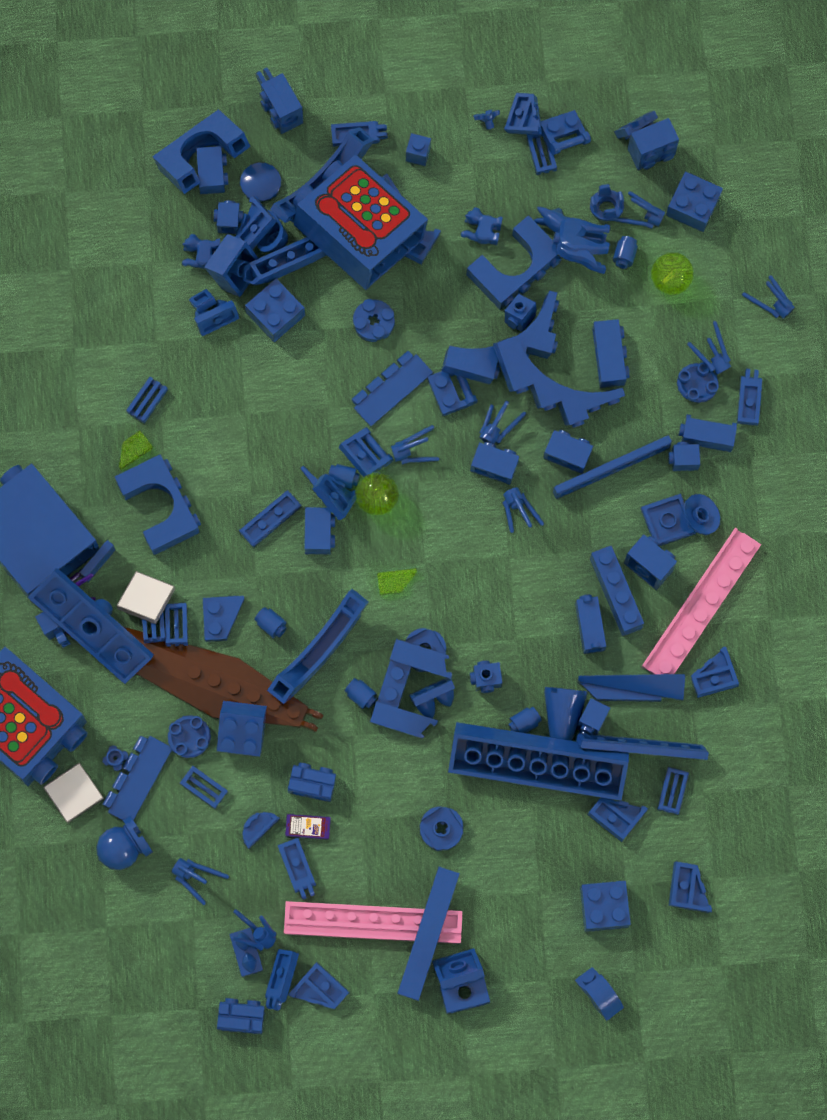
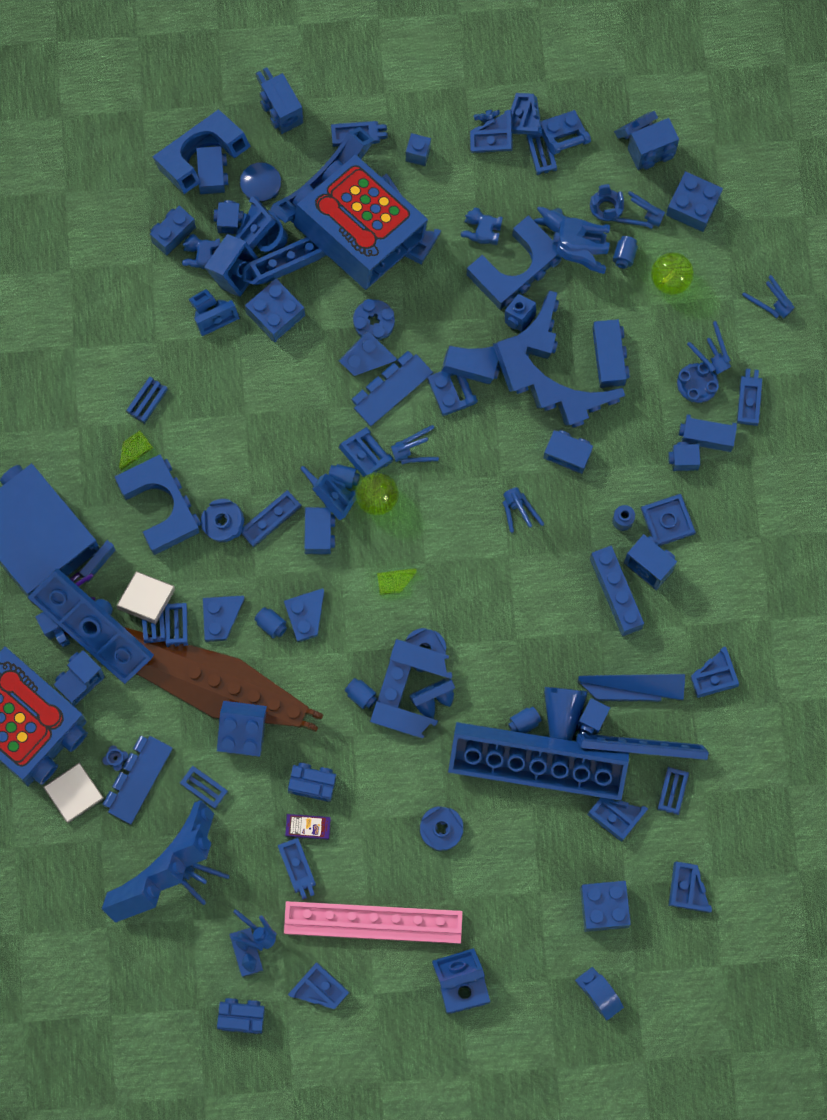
blue tile [96,816,153,870] -> none
blue dish [168,715,211,758] -> none
blue tile [242,812,280,849] -> none
blue hinge [265,949,299,1011] -> none
blue arch [267,589,369,704] -> none
blue tile [397,867,460,1001] -> none
blue brick [470,442,520,485] -> none
blue brick [470,661,503,693] -> none
blue plant [479,401,526,444] -> none
blue tile [553,435,672,499] -> none
blue brick [575,595,606,654] -> none
bright pink plate [642,528,761,675] -> none
blue dish [683,494,720,535] -> none
none -> blue brick [54,650,105,706]
none -> blue arch [102,800,214,923]
none -> blue brick [150,205,196,256]
none -> blue plate [201,499,244,542]
none -> blue wing [284,588,324,643]
none -> blue wing [339,331,397,376]
none -> blue wing [470,110,513,153]
none -> blue brick [612,505,635,531]

